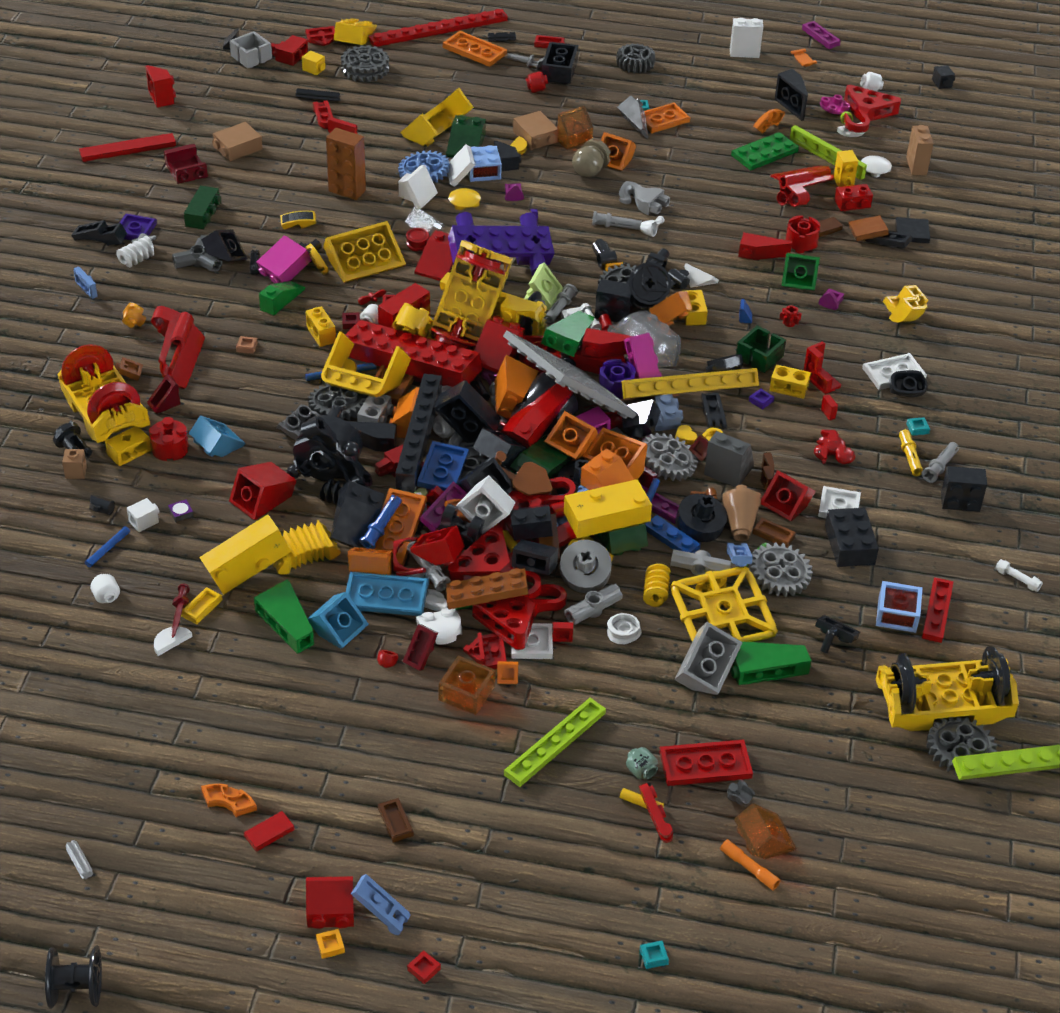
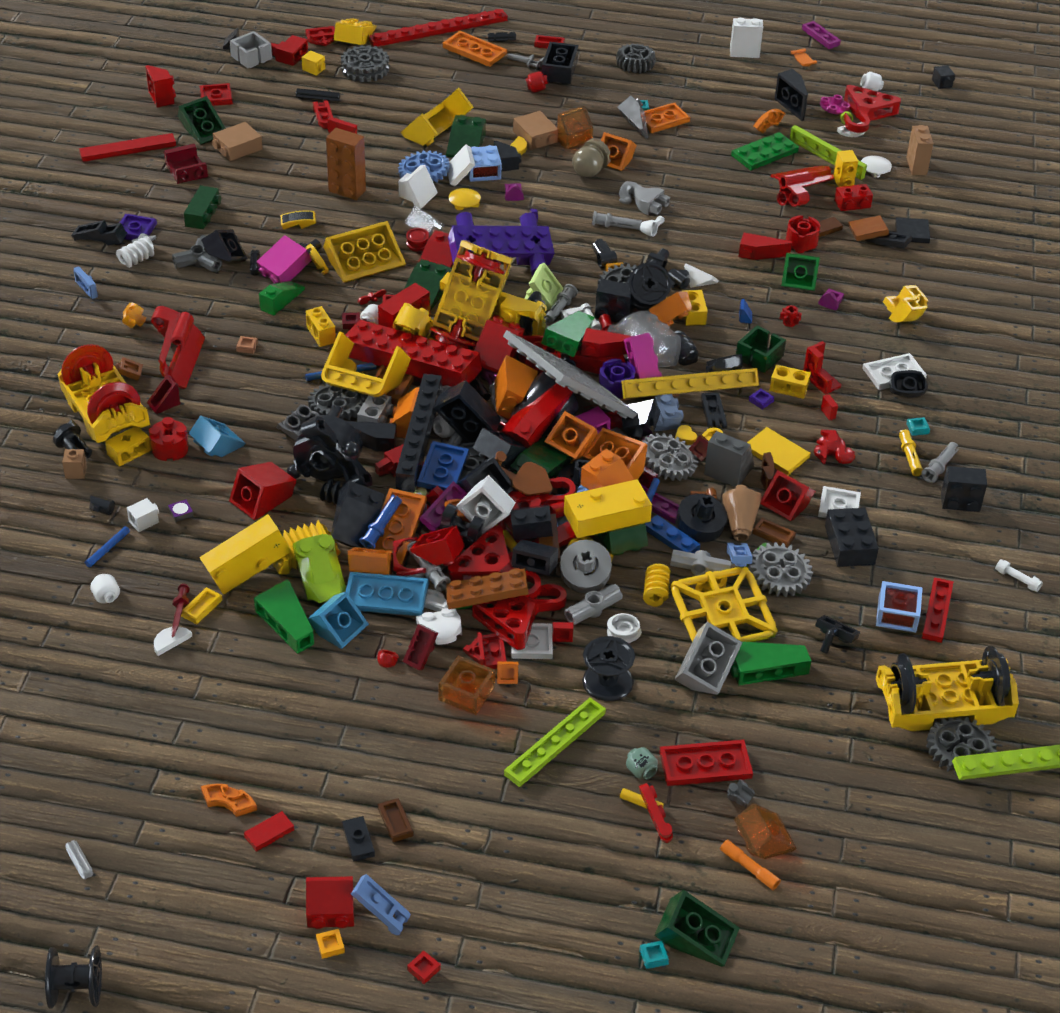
none -> dark green slope [178,96,226,145]
none -> red tile [200,83,233,106]
none -> lime slope [292,534,346,603]
none -> black plate [342,816,375,862]
none -> dark green slope [404,259,452,311]
none -> black piece [582,636,635,701]
none -> dark green slope [654,890,740,967]
none -> black piece [666,330,699,366]
none -> yellow tile [747,427,811,475]

